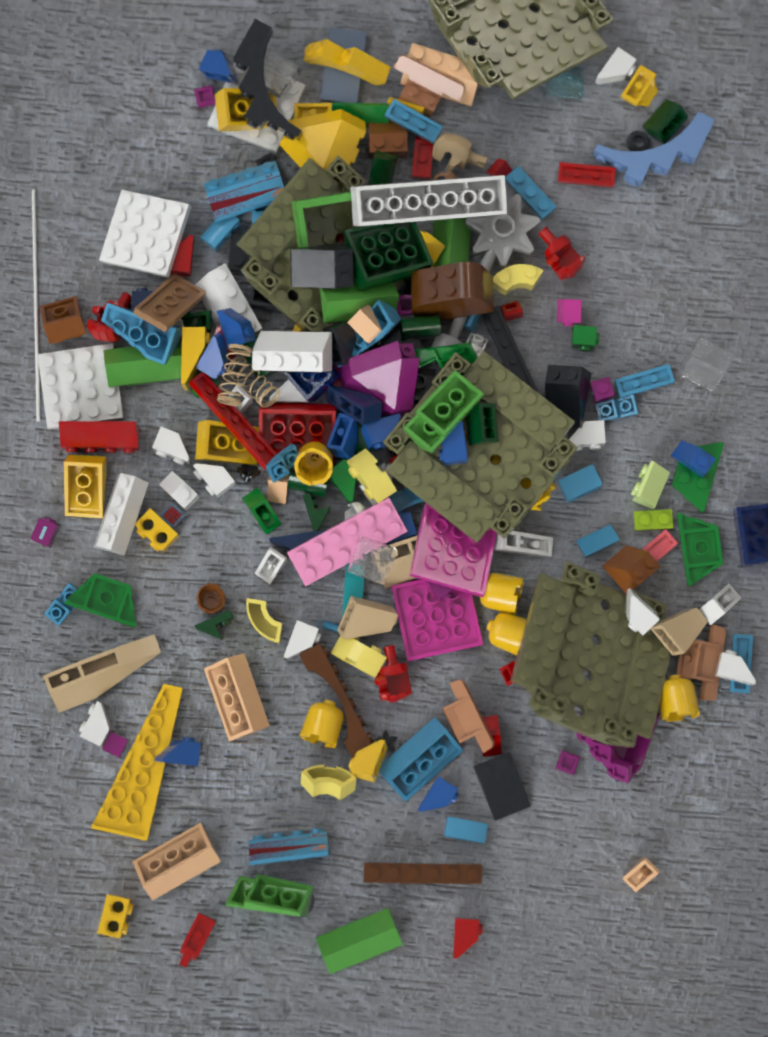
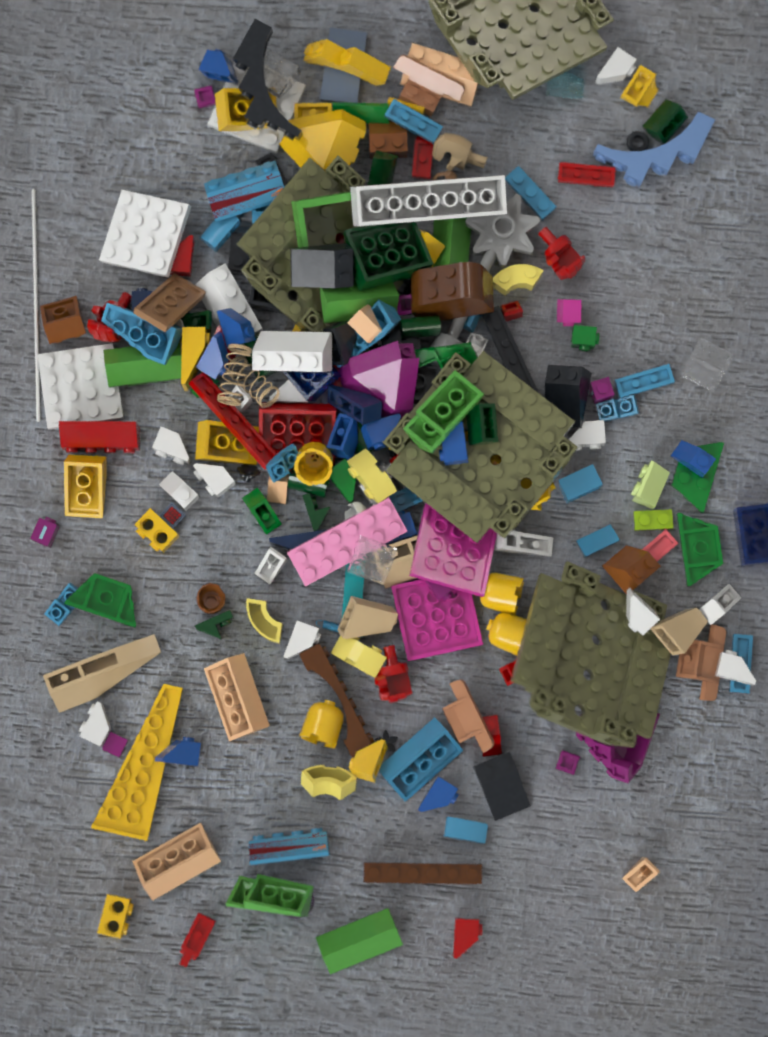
white slope [93,473,149,556] -> none
red slope [486,158,512,177] -> none
yellow cylinder [659,675,700,722] -> none

